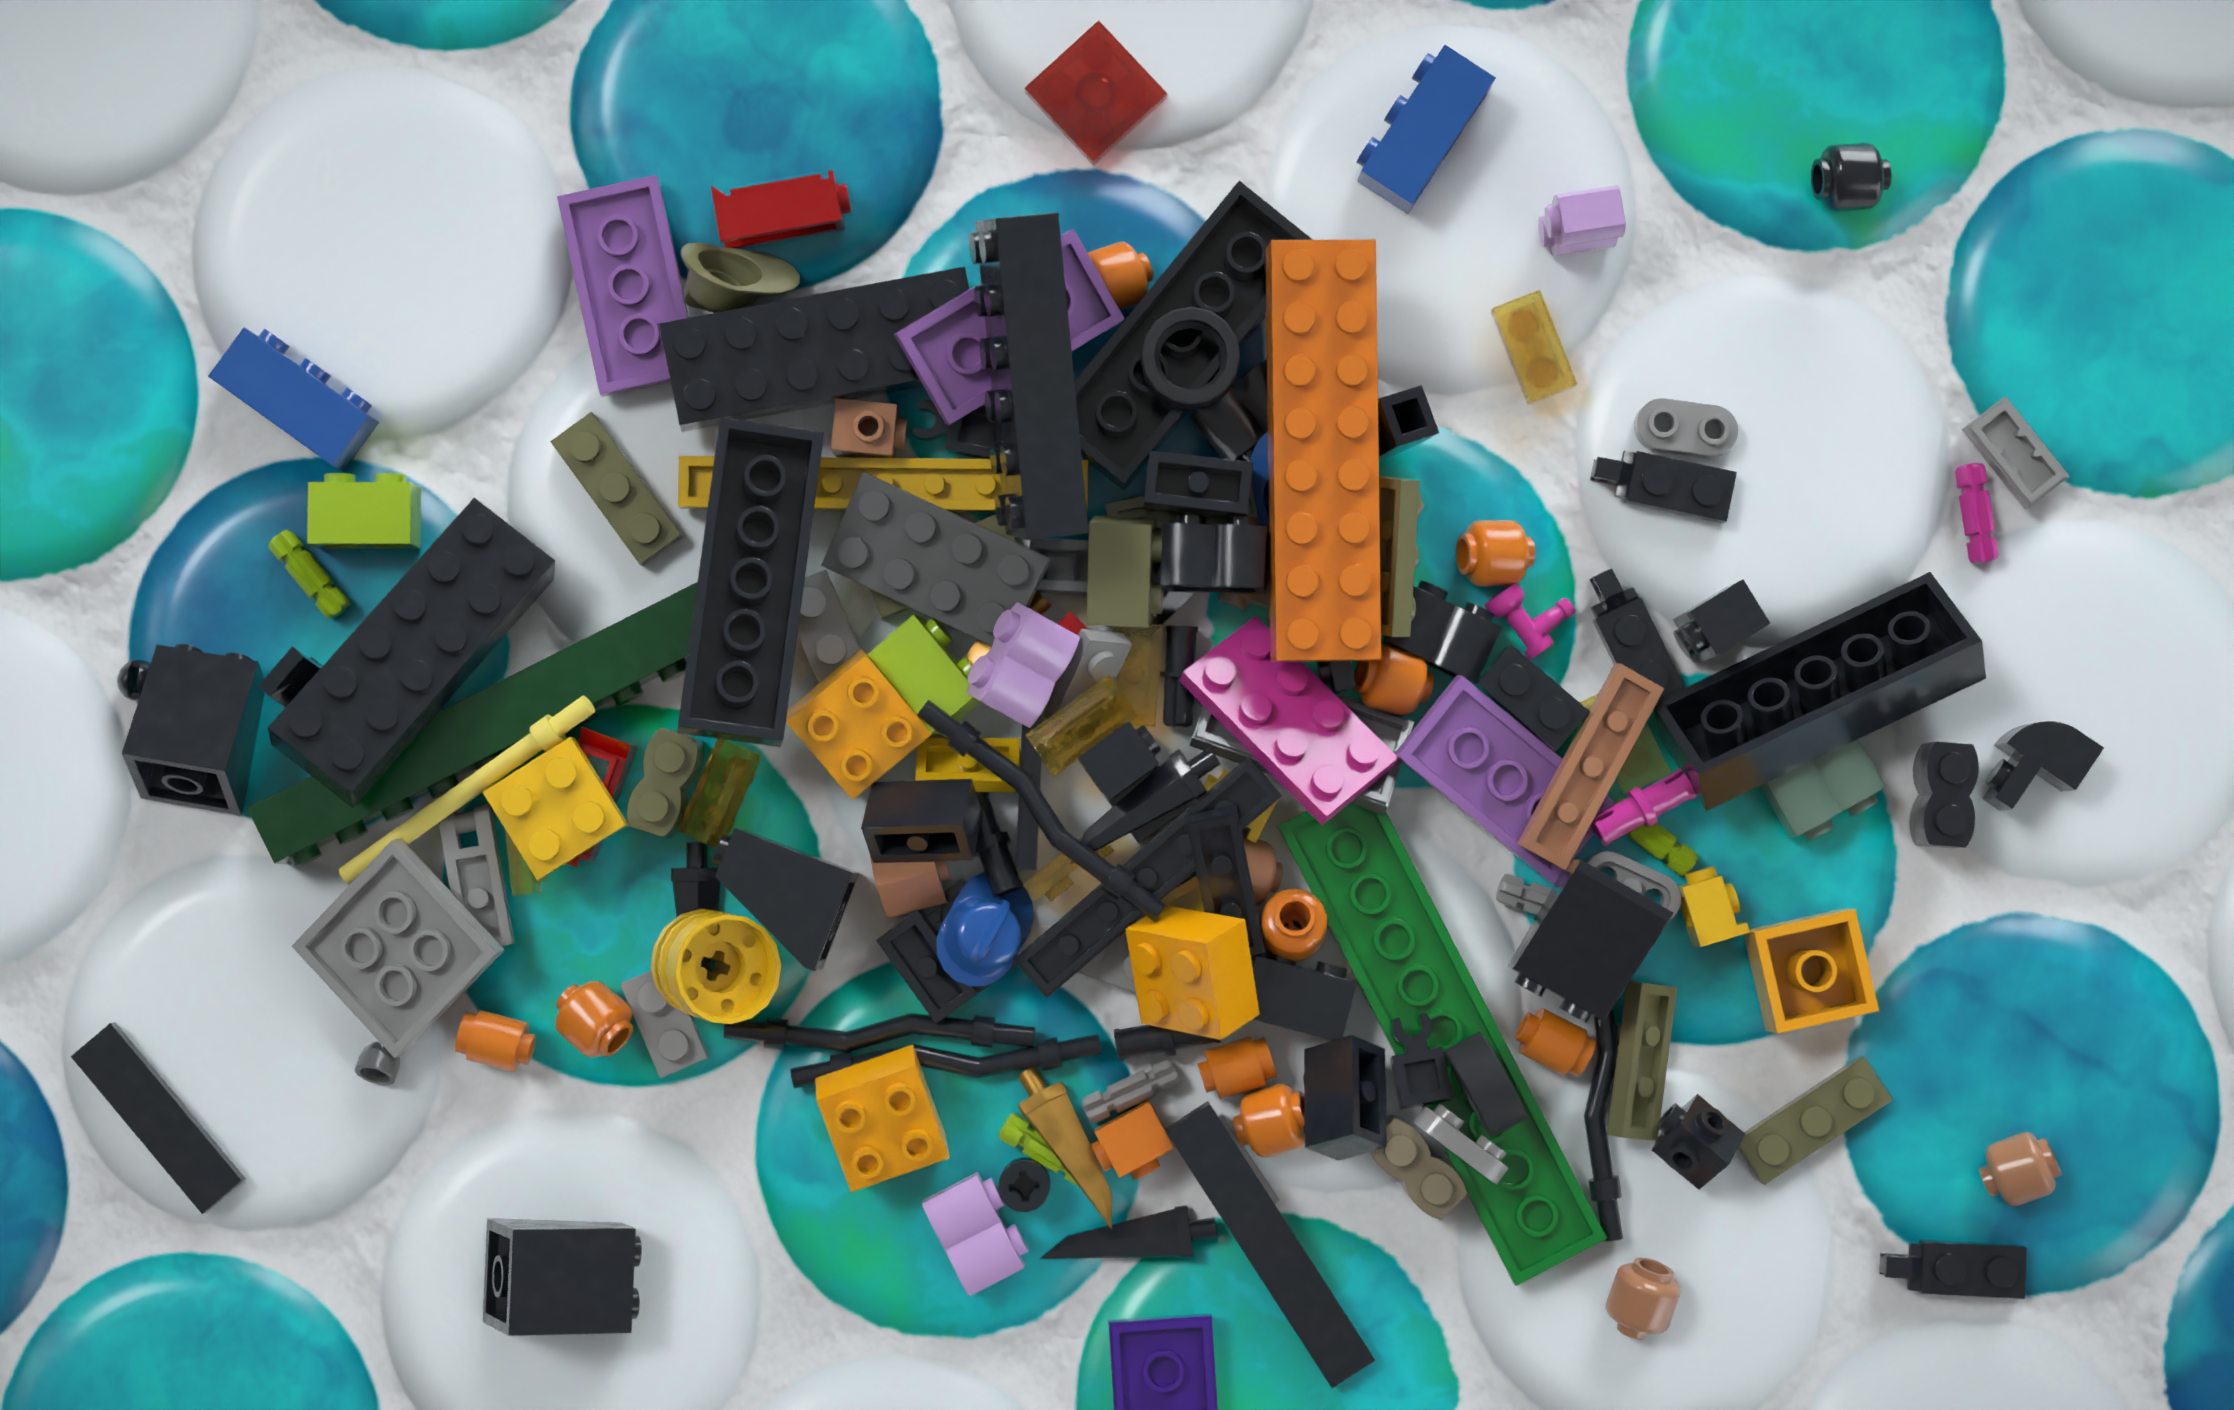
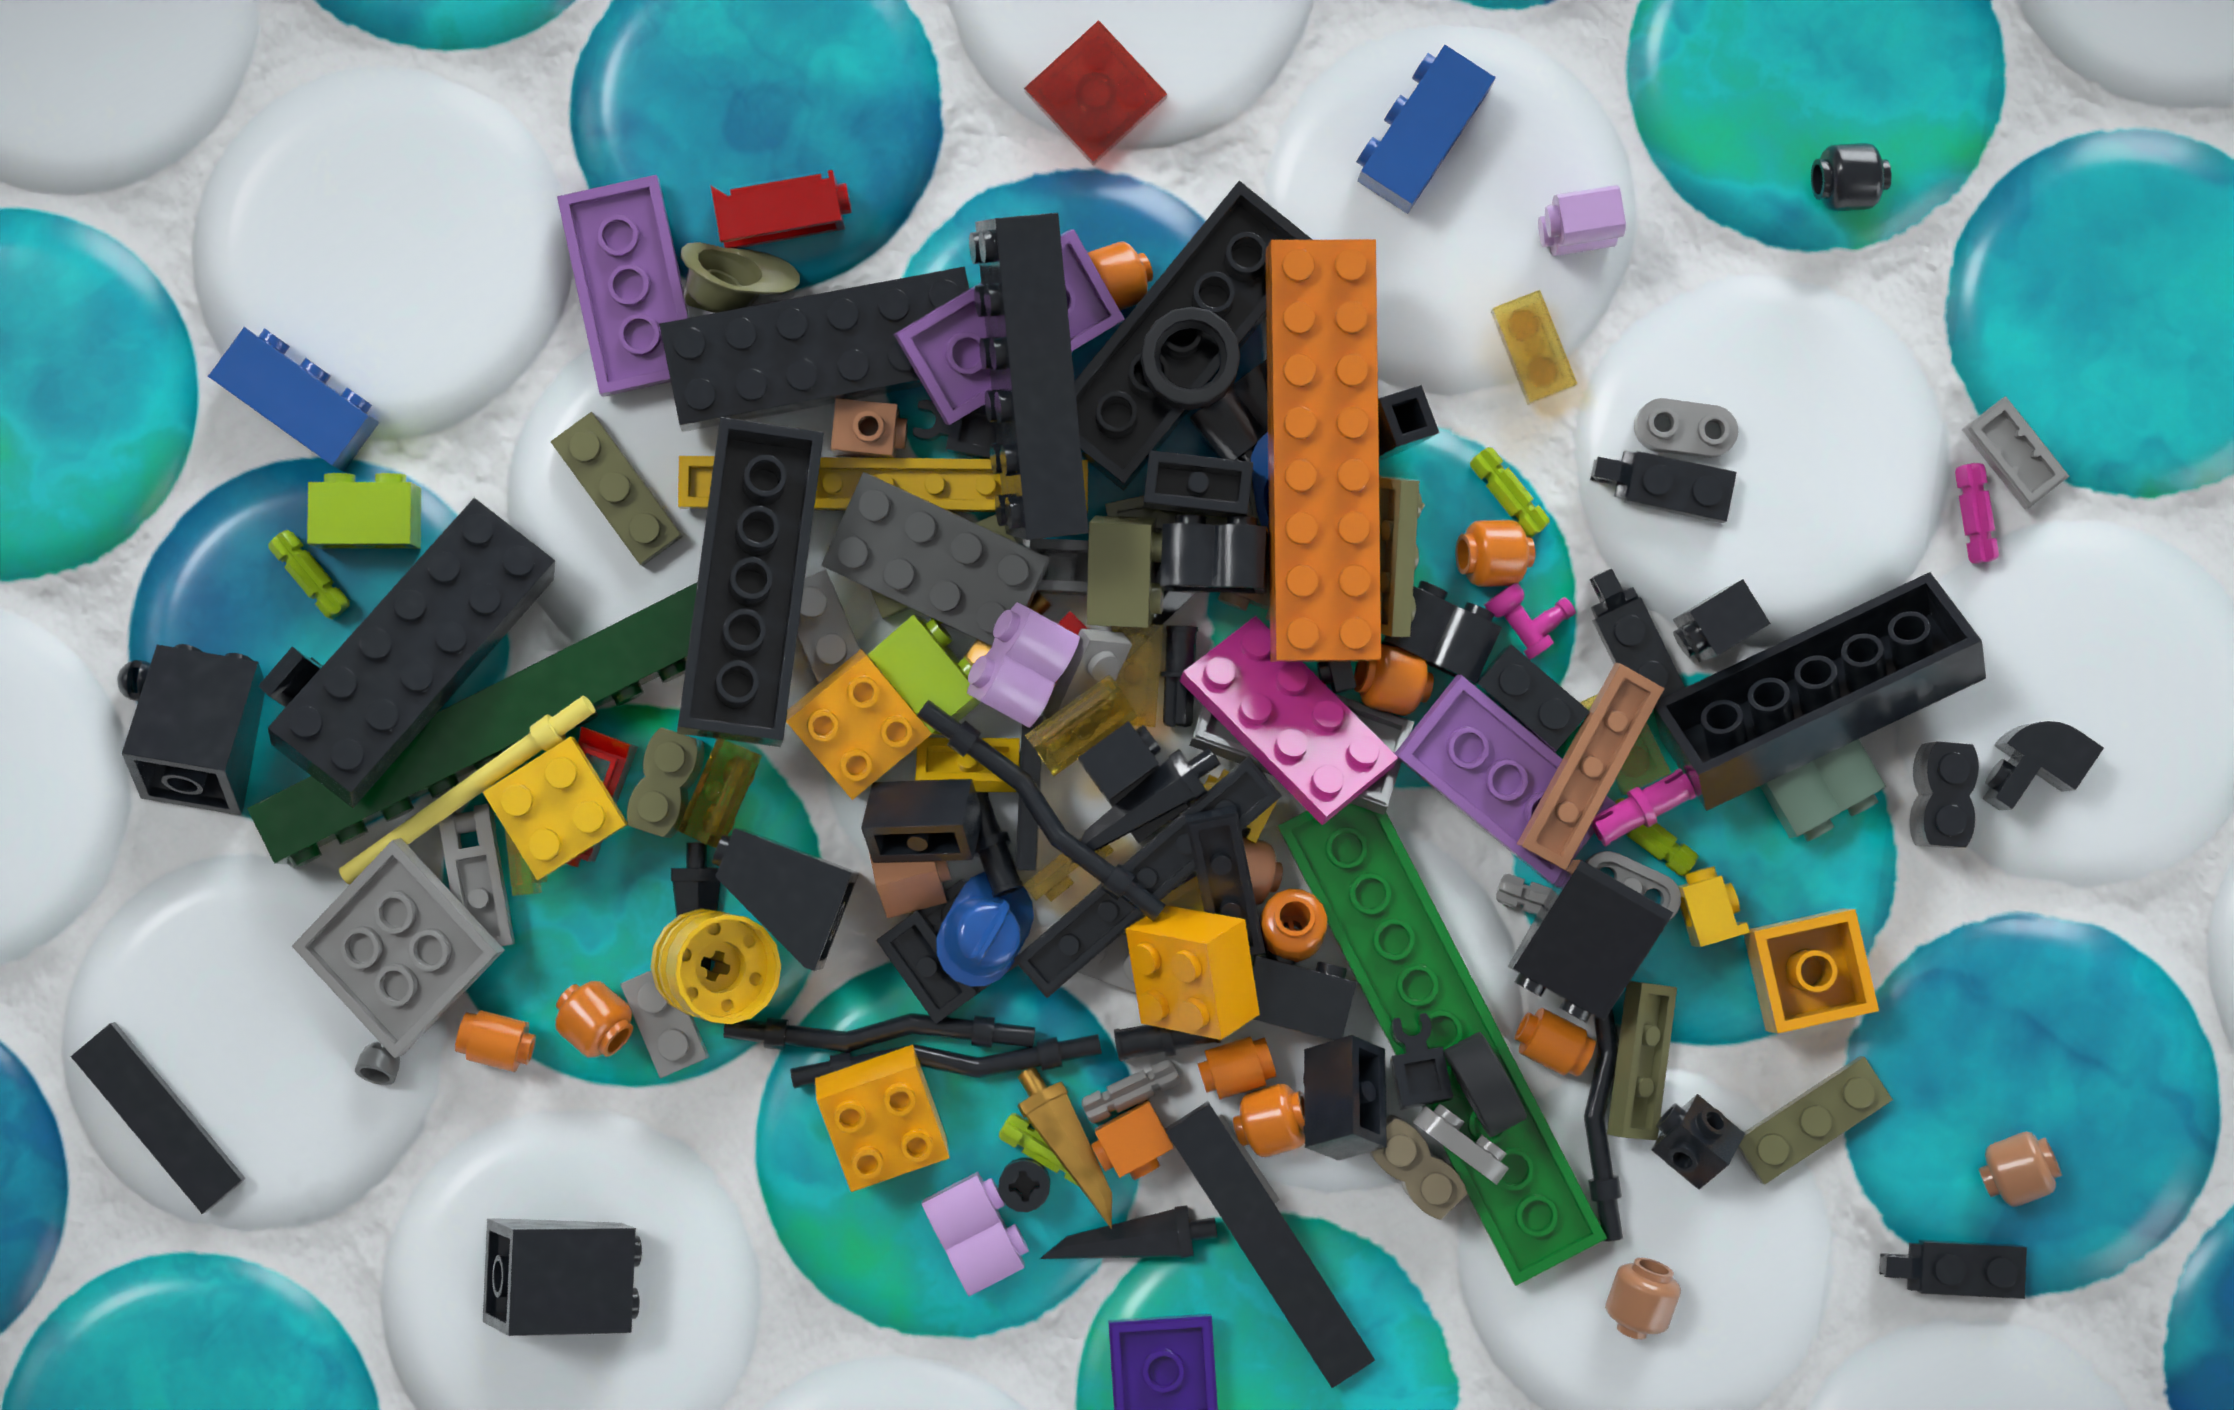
none -> lime axle [1470,447,1550,537]

